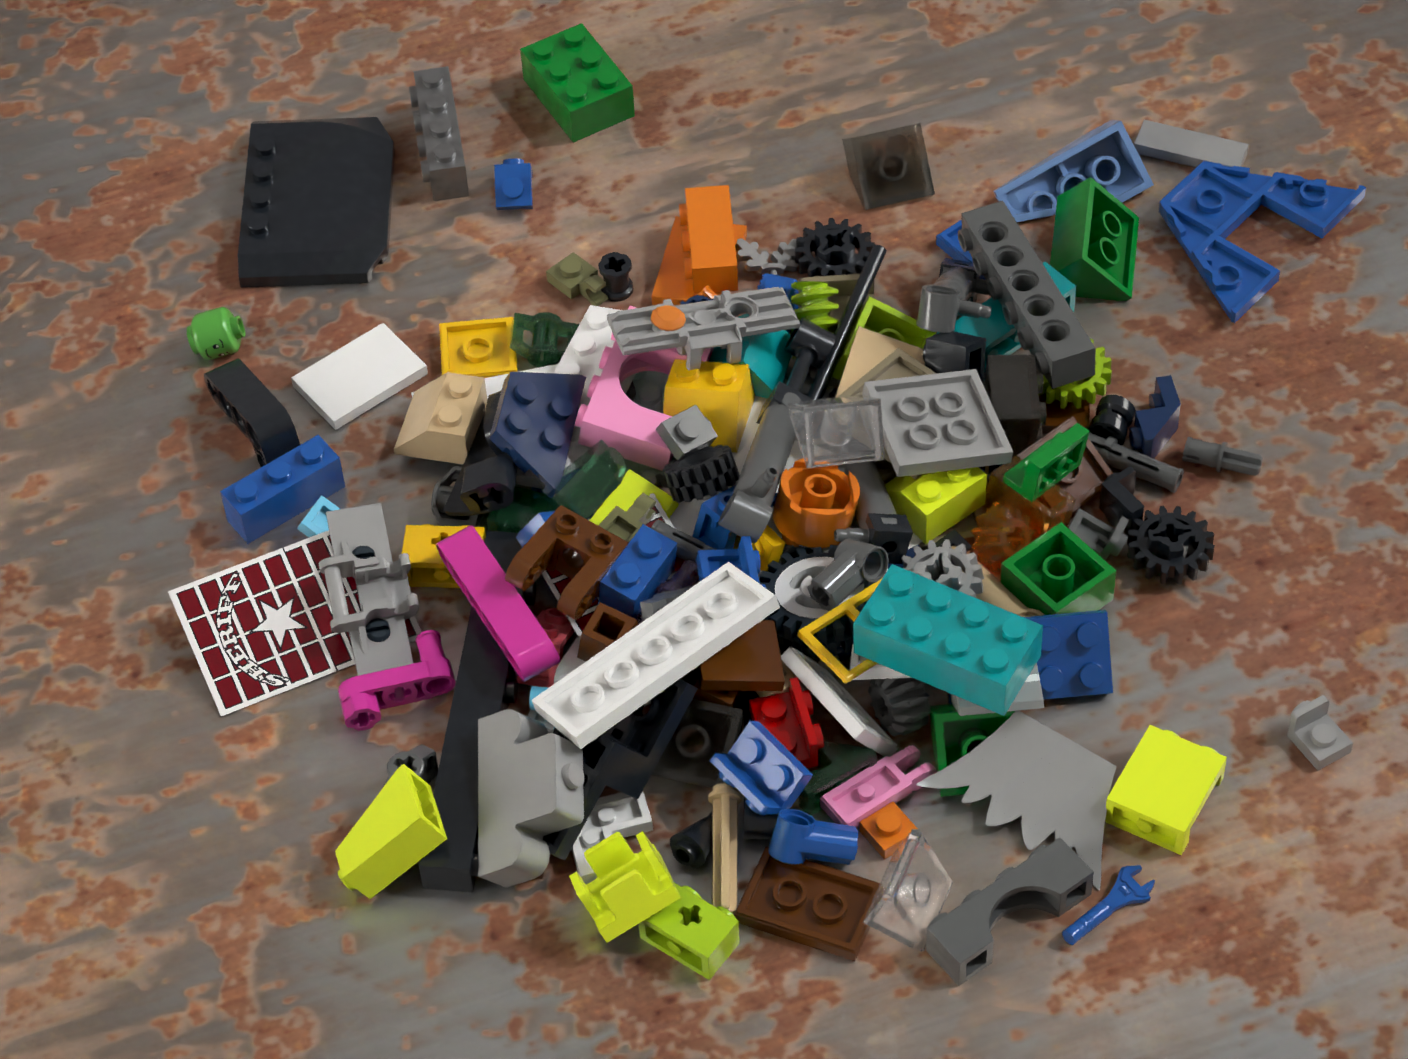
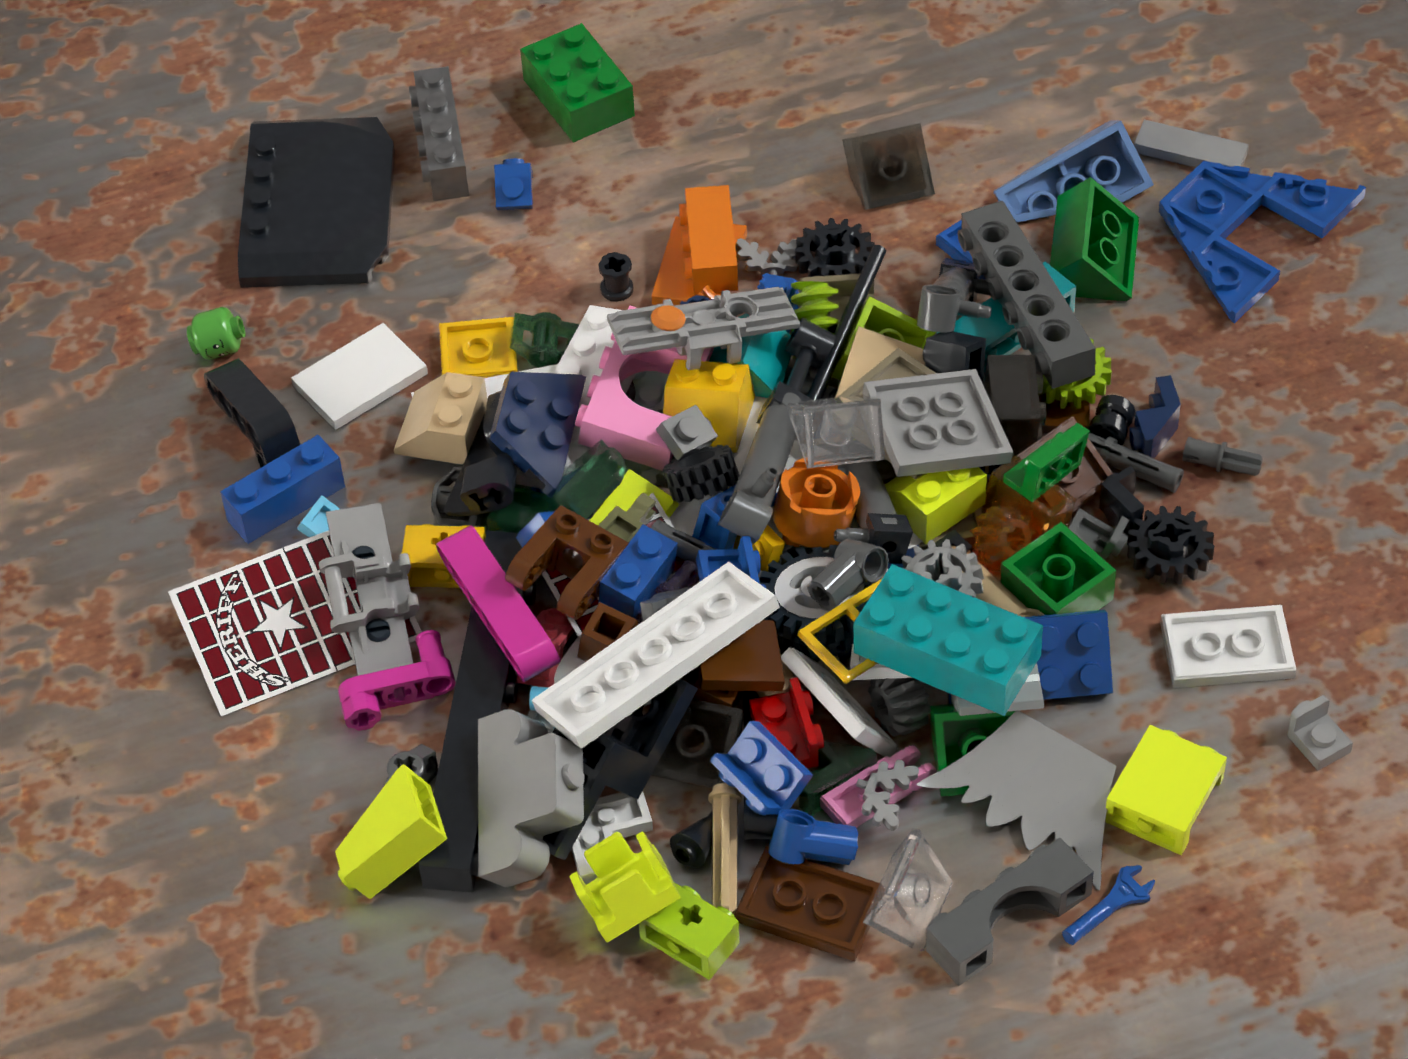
olive plate [546,252,608,306] -> none
orange plate [859,801,919,860] -> none
none -> light grey animal [856,760,919,831]
none -> white tile [1160,605,1296,688]

